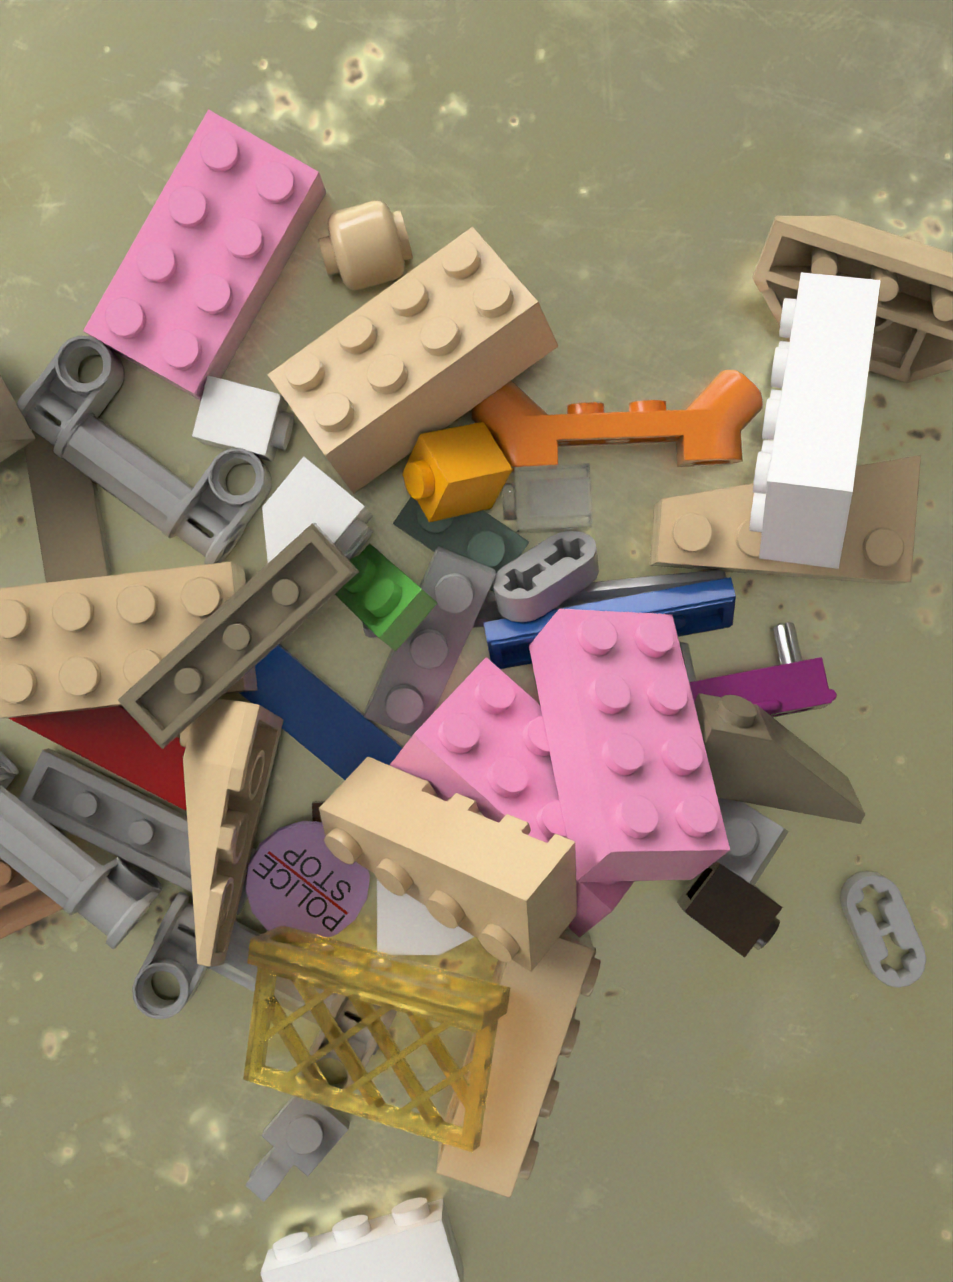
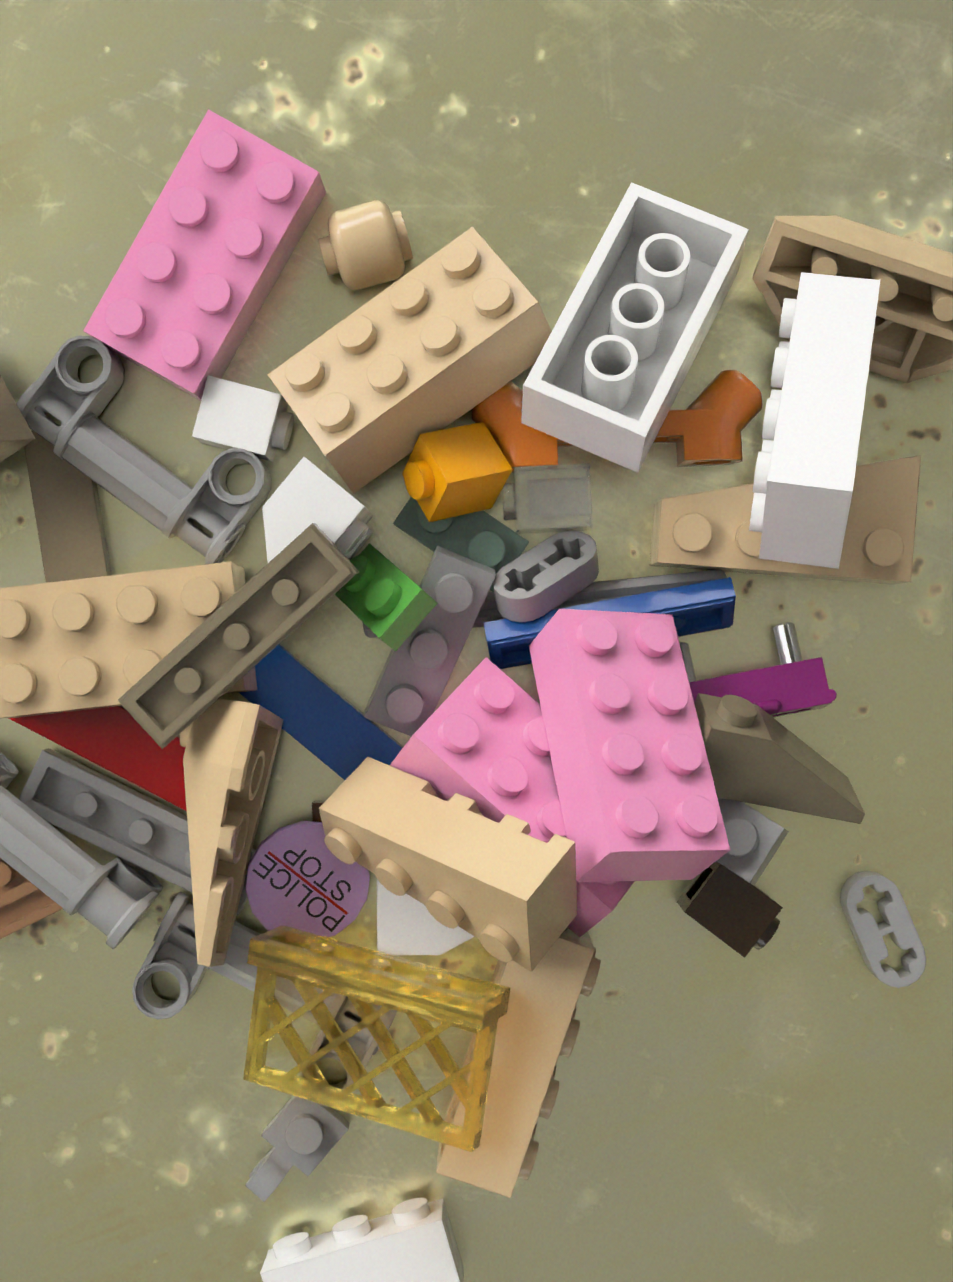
none -> white brick [521,182,749,473]

